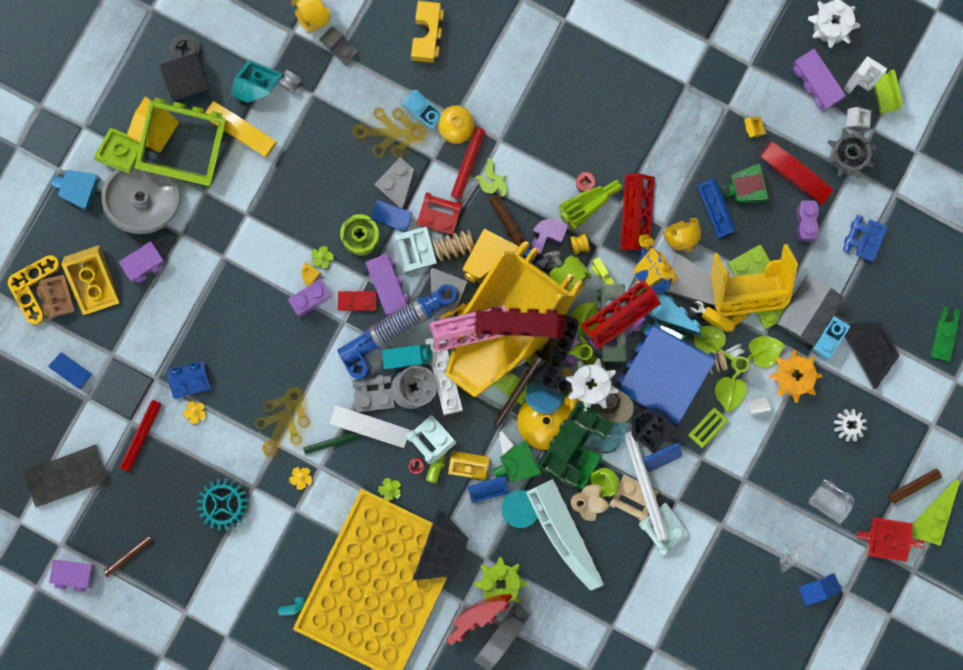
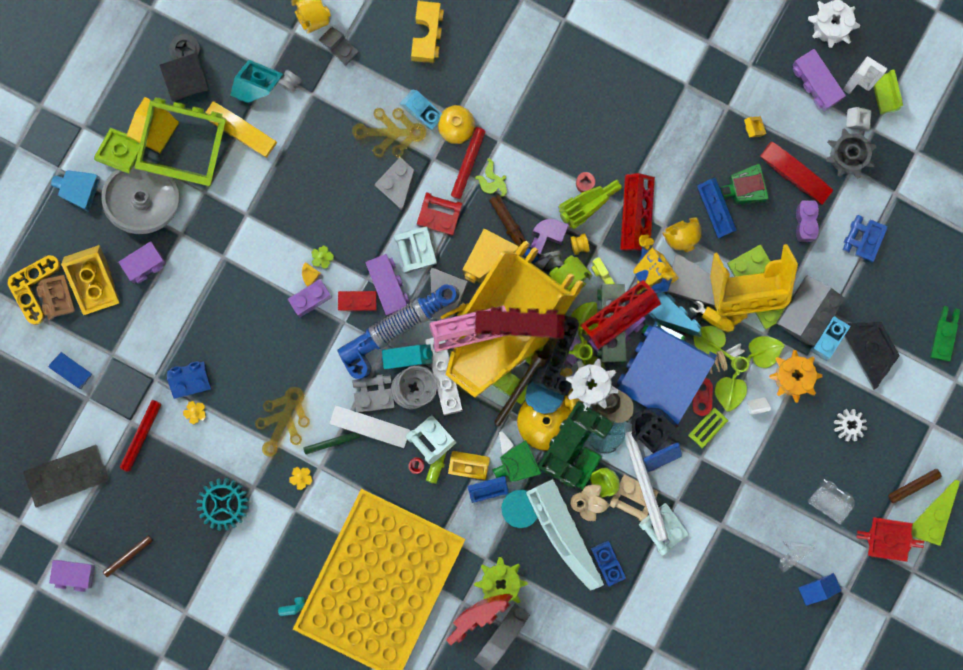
lime brick [340,214,380,256] -> none
blue slope [371,200,413,232] -> none
lime plant [378,478,401,501] -> none
black wing [413,508,469,580] -> none
tan piece [432,229,474,262] -> none
none -> blue slope [591,541,626,586]
none -> red plate [692,378,713,416]

